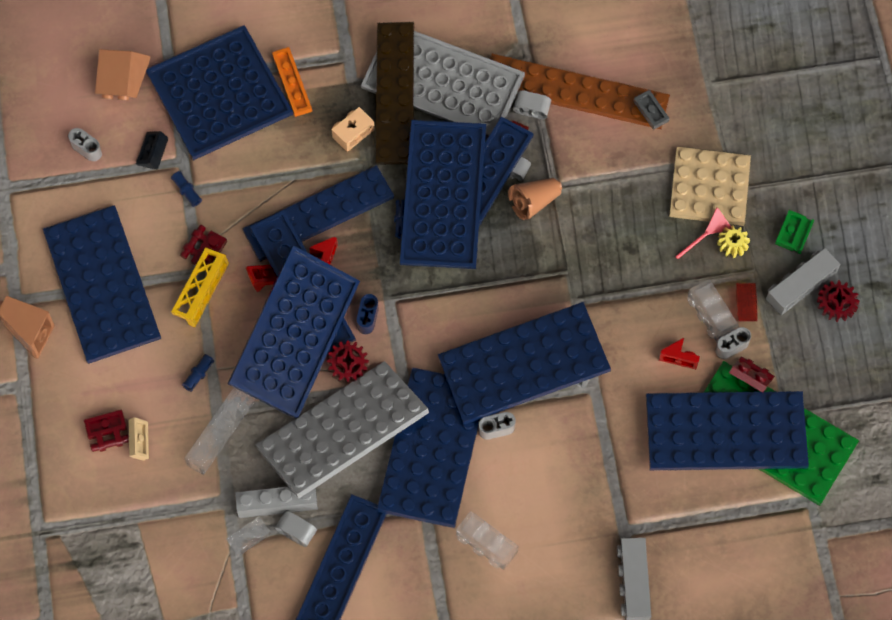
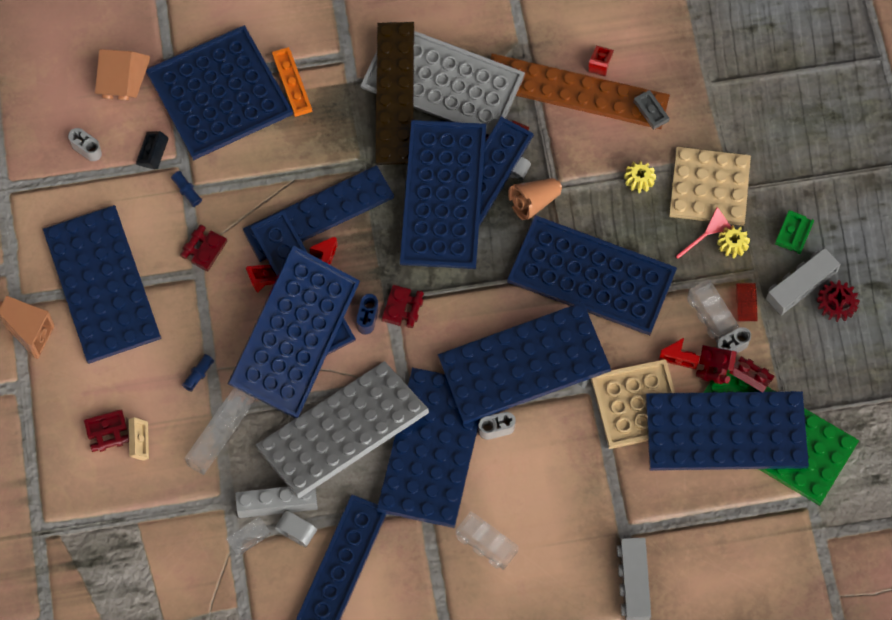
yellow fence [171,247,229,327] -> none
dark red gear [326,340,369,383] -> none
light nougat brick [332,107,375,152] -> none
dark blue pin [394,200,405,238] -> none
light grey beam [513,91,551,119] -> none
none -> dark red plate [382,285,424,328]
none -> dark blue plate [507,215,677,336]
none -> red slope [588,45,614,76]
none -> tan plate [591,359,675,449]
none -> light yellow gear [624,161,656,193]
none -> dark red plate [696,345,737,384]

